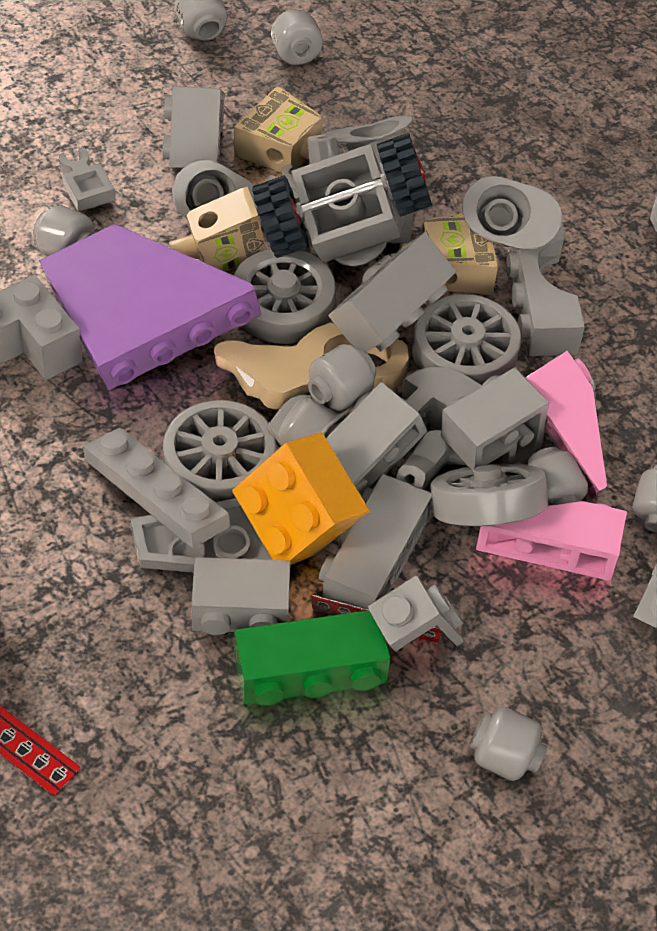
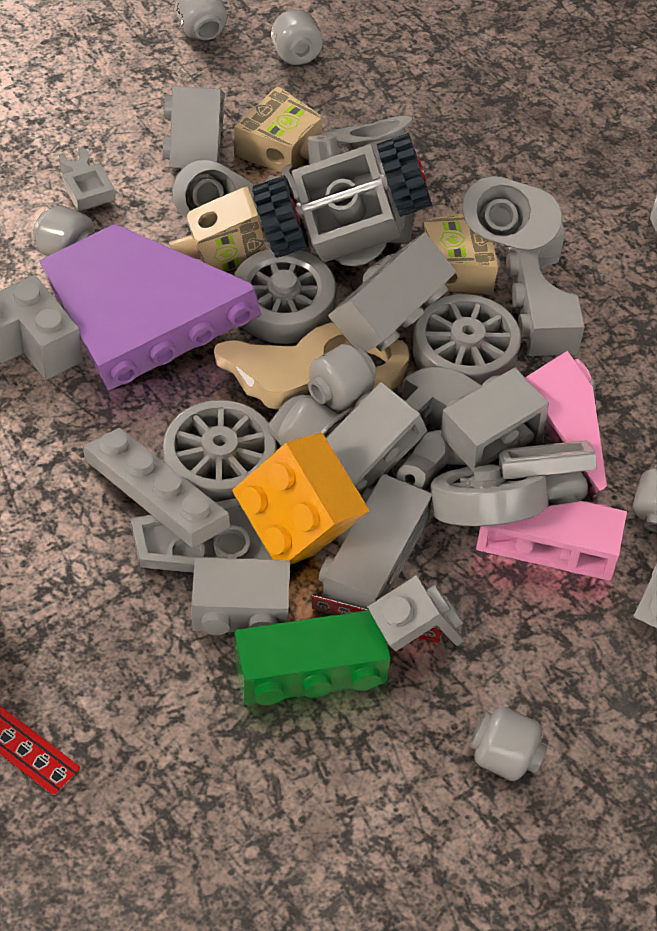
none -> light grey tile [498,440,597,479]

